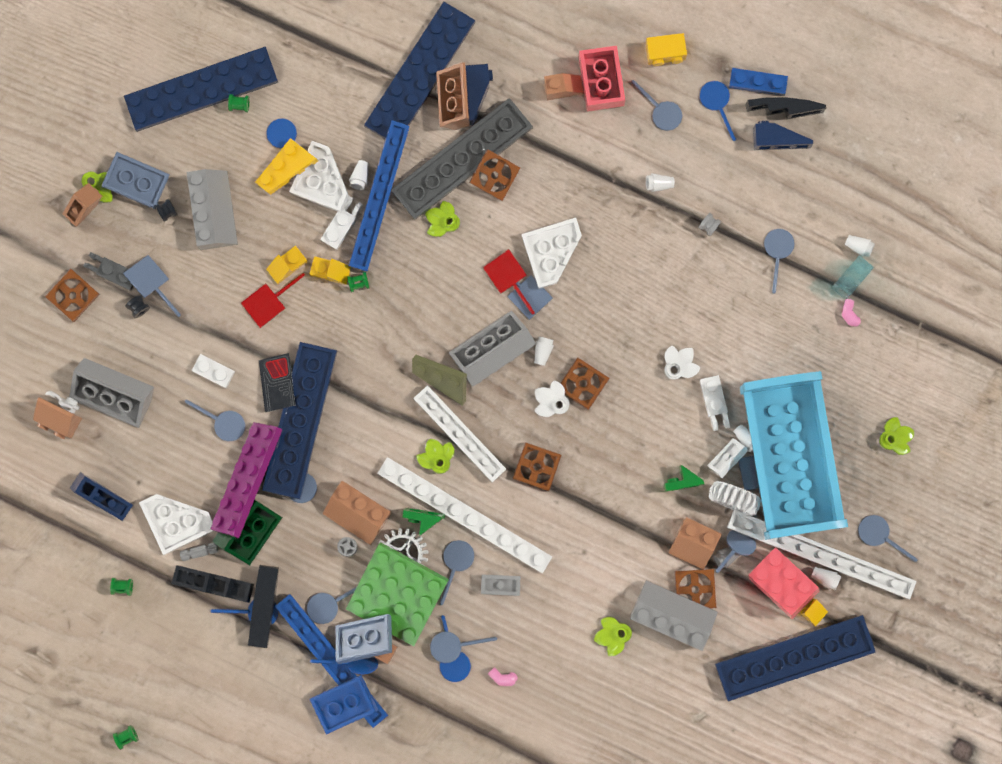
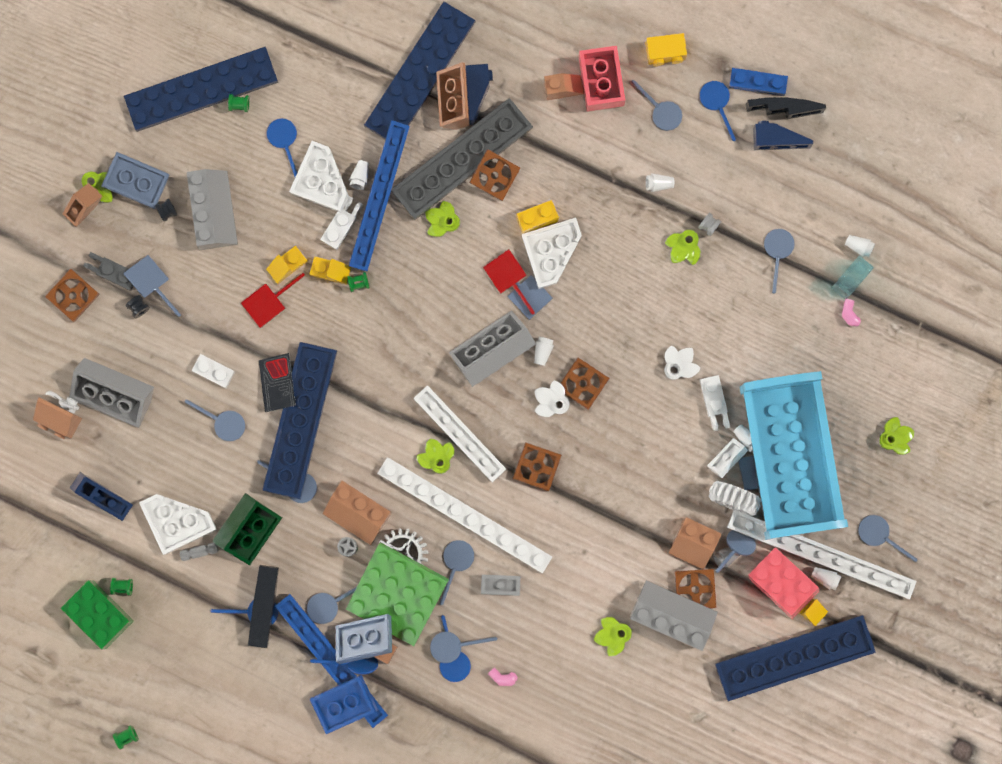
black slope [171,565,254,603] -> none
magenta plate [210,422,282,538] -> none
yellow wing [255,138,319,195] -> none
green slope [402,507,445,536] -> none
olive wing [412,355,467,406] -> none
green slope [663,465,704,492] -> none
none -> green brick [60,580,134,650]
none -> yellow brick [516,200,559,234]
none -> lime plate [665,230,701,265]

